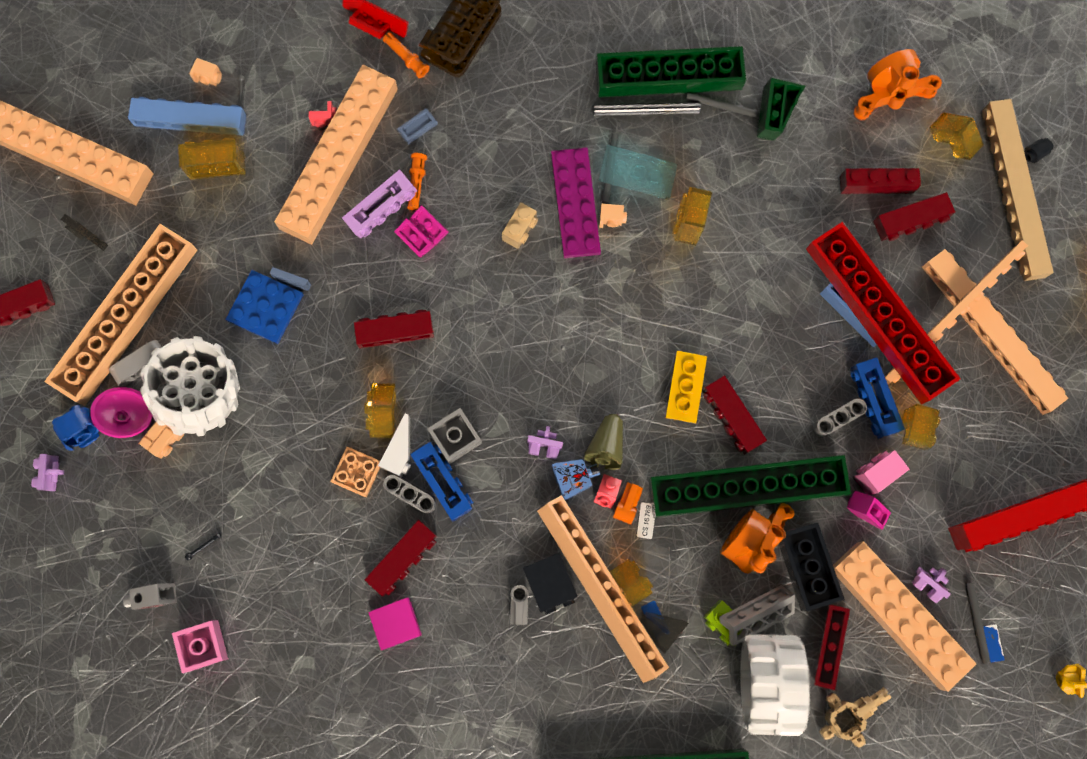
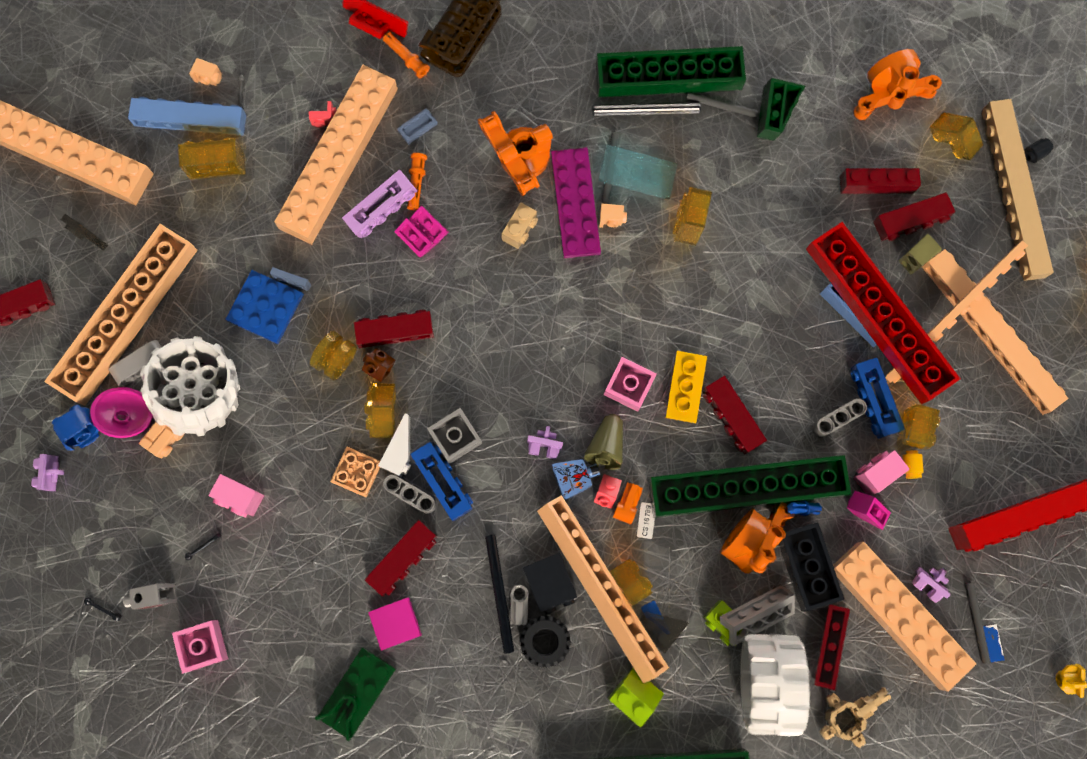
none -> black hinge [84,597,122,621]
none -> bright pink brick [208,474,265,517]
none -> clear yellow wheel [310,331,357,381]
none -> dark green plate [315,647,396,742]
none -> reddish brown brick [362,348,396,382]
none -> orange piece [477,111,553,196]
none -> black axle [485,535,514,654]
none -> black tyre [520,616,571,668]
none -> bright pink brick [604,357,656,412]
none -> lime slope [608,667,664,728]
none -> blue axle [787,500,822,516]
none -> olive piece [898,234,942,275]
none -> yellow brick [902,450,924,479]

